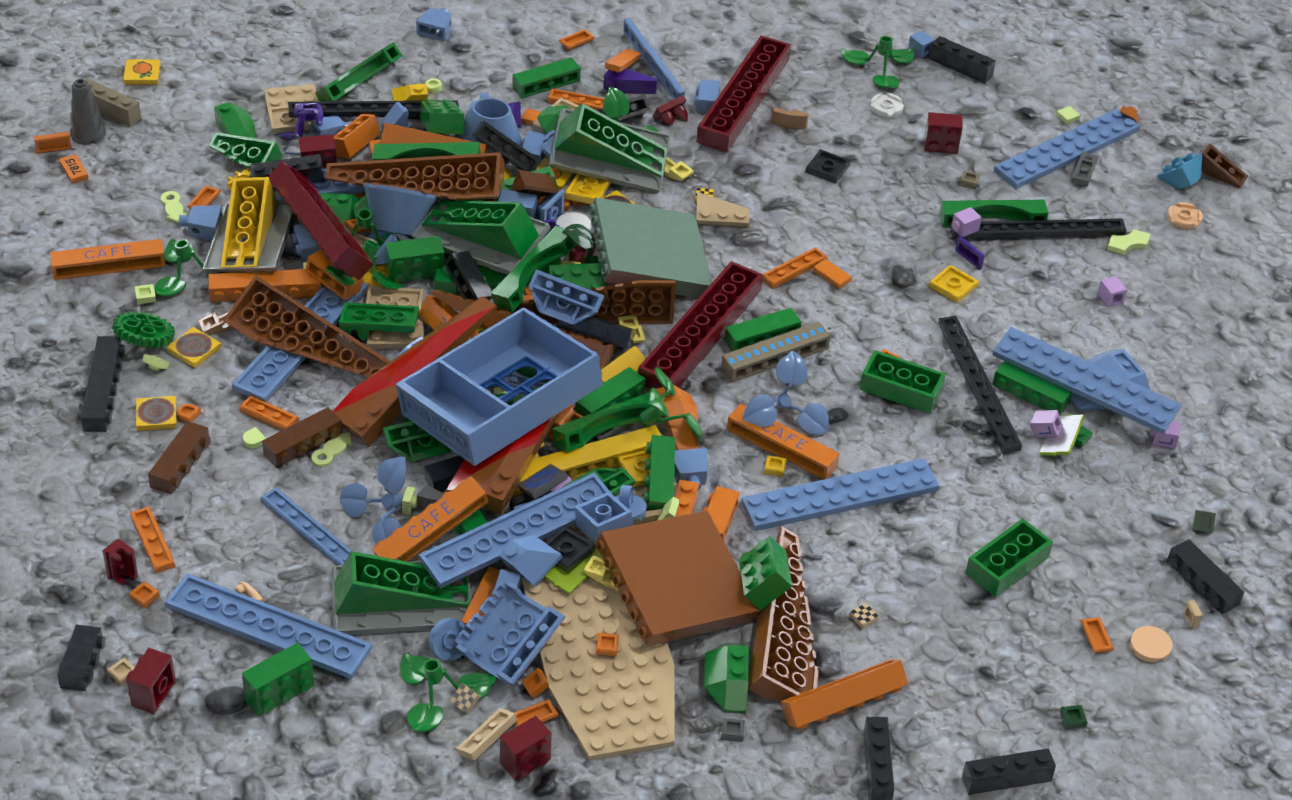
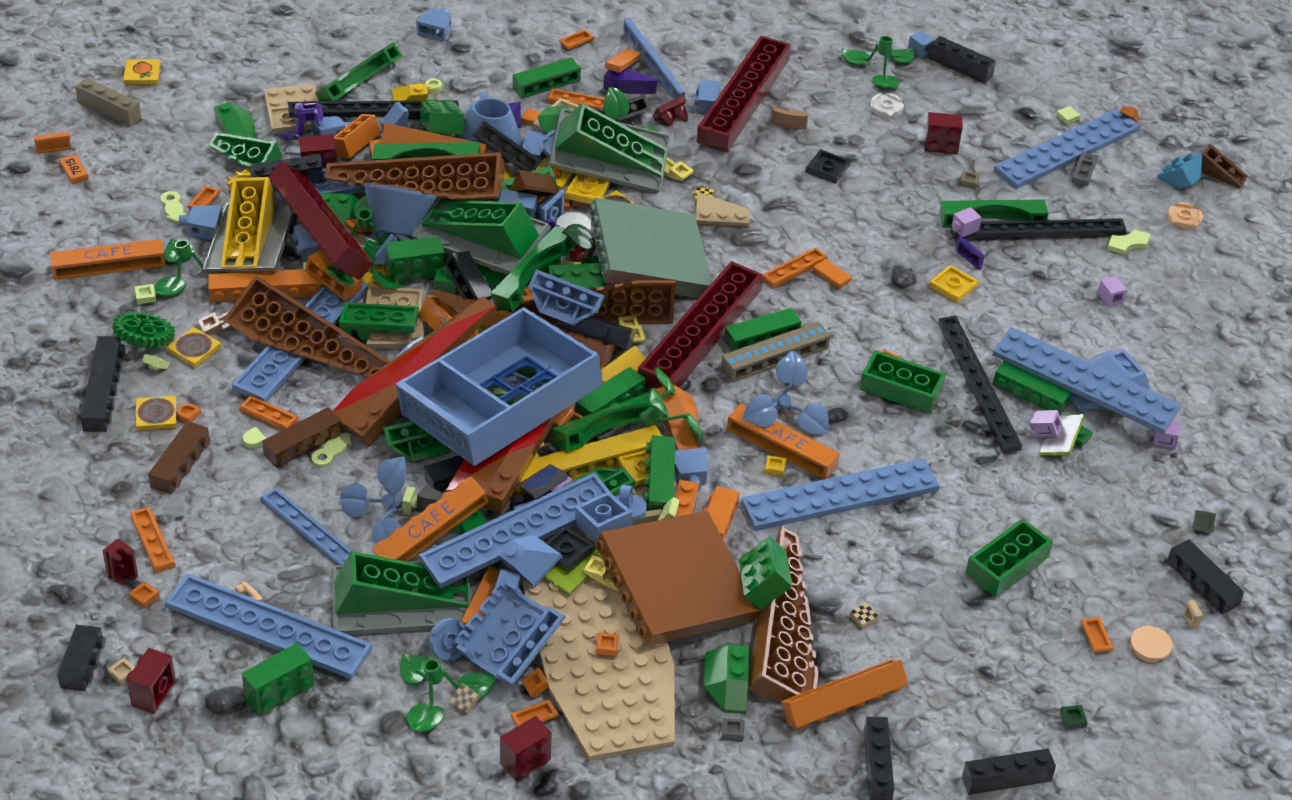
dark grey cone [70,78,106,145] -> none
tan plate [456,708,517,761] -> none

